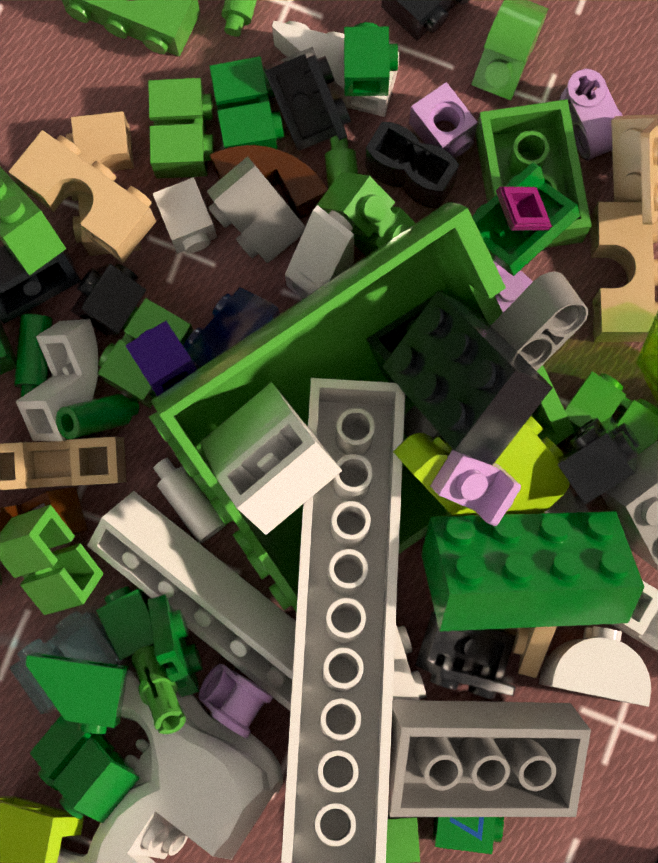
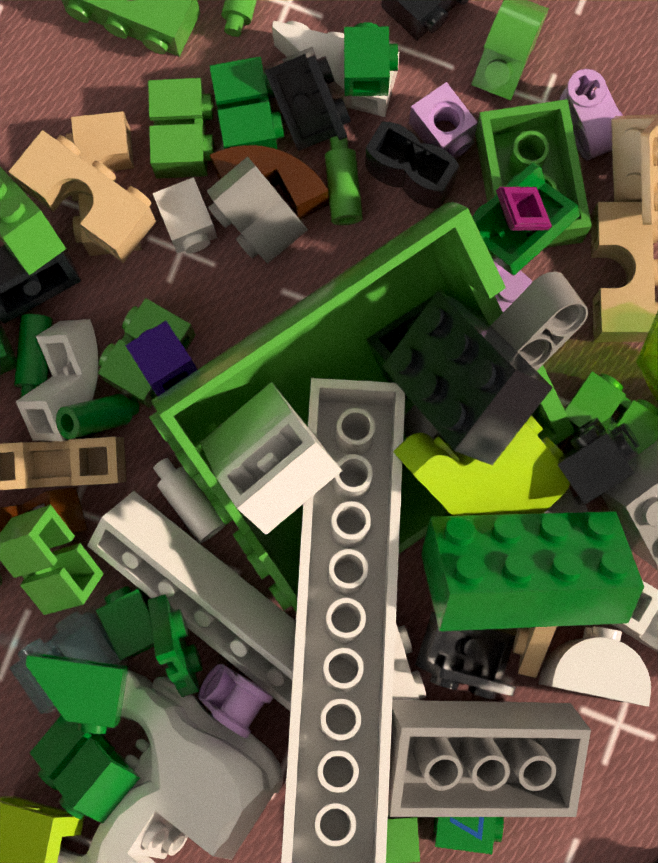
black brick [70,264,146,336] -> none
bright green pin [132,645,186,734] -> none
clear blue slope [183,287,280,369] -> none
white slope [285,205,354,299] -> none
bright green piece [316,172,416,256] -> none
lavender bracket [430,450,521,526] -> none

